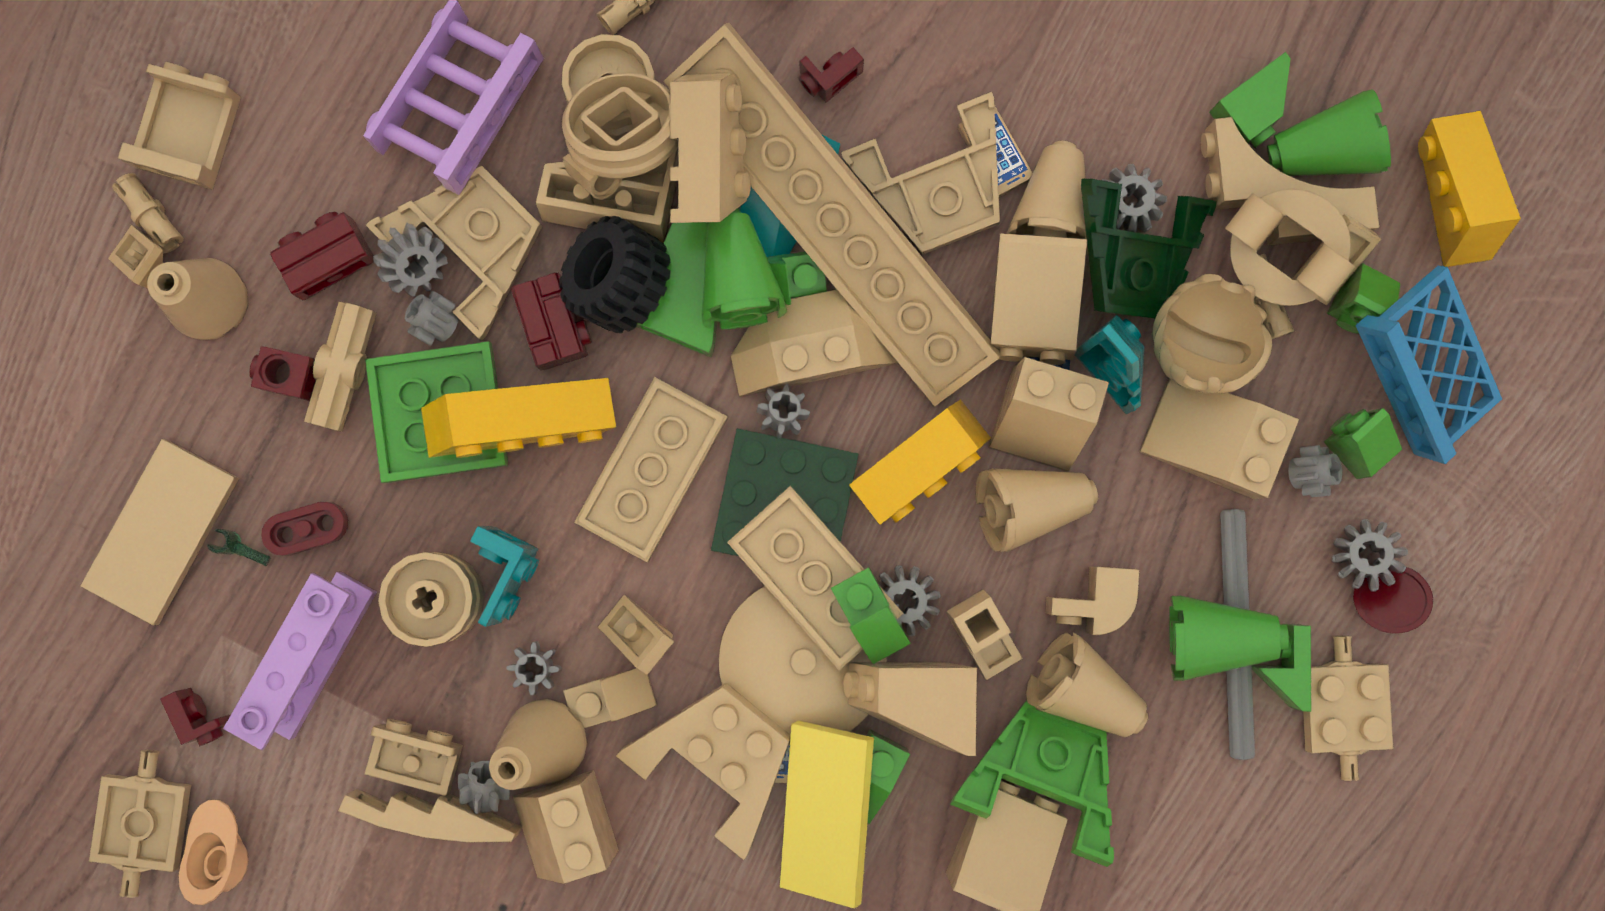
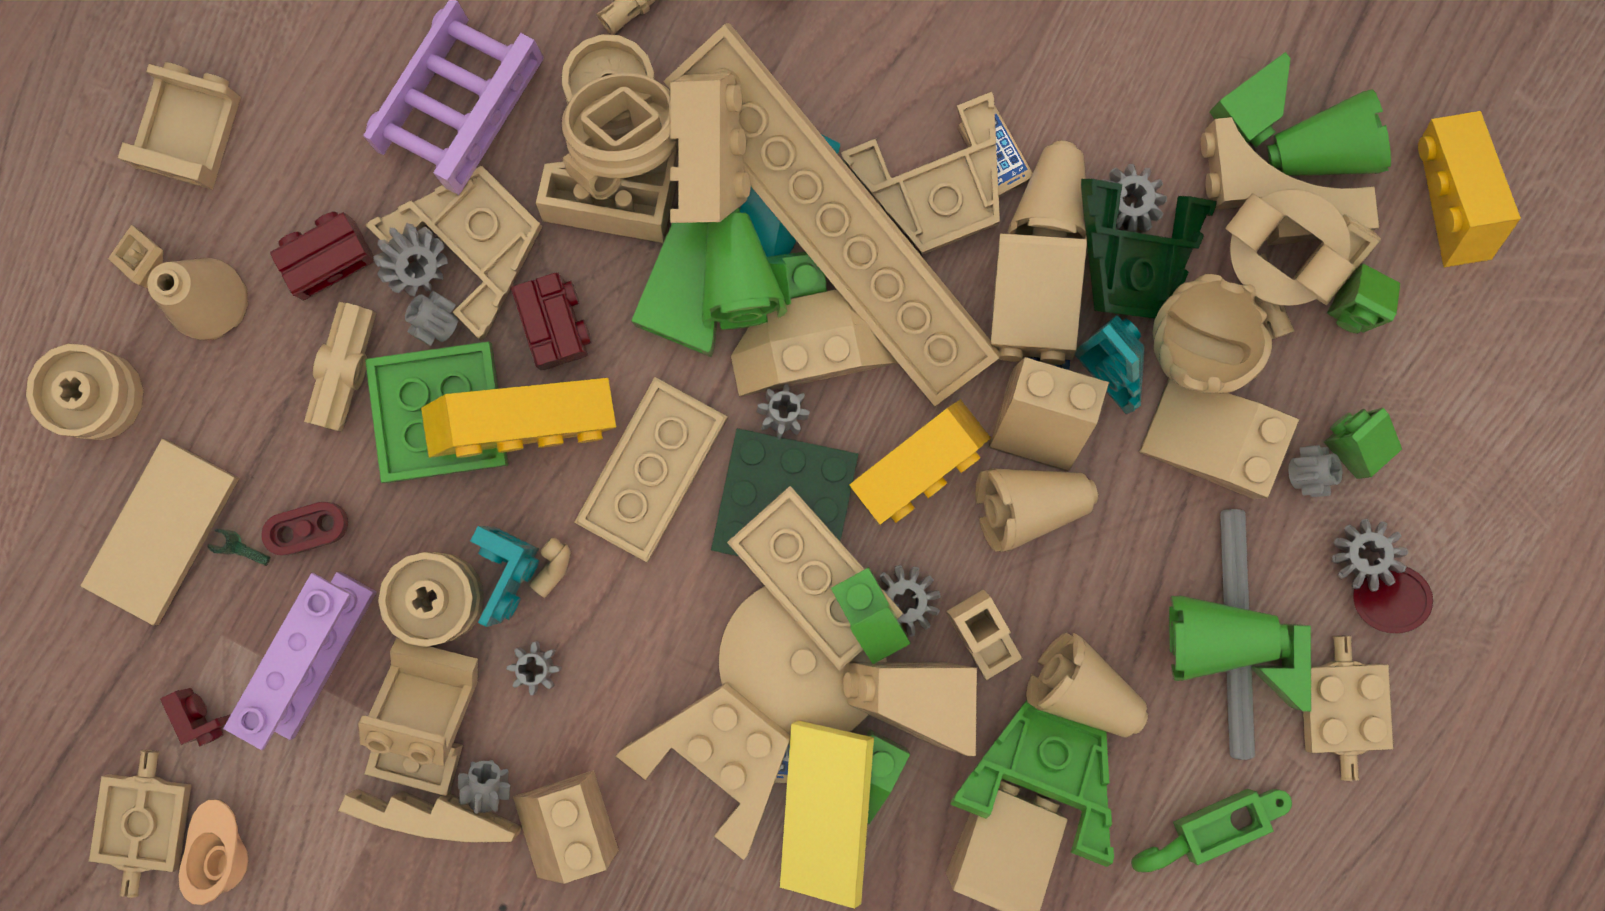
tan pin [112,173,184,253] -> none
dark red brick [249,346,316,401] -> none
tan cone [489,699,587,790] -> none
black tyre [559,216,671,333] -> none
tan slope [563,668,657,728] -> none
tan slope [598,595,674,675] -> none
dark red bracket [798,47,864,103] -> none
tan brick [1045,566,1139,635] -> none
dark azure fence [1355,265,1502,464] -> none
none -> tan wheel [26,344,143,440]
none -> tan panel [358,638,478,766]
none -> tan arm [529,538,571,598]
none -> bright green piece [1131,789,1292,873]

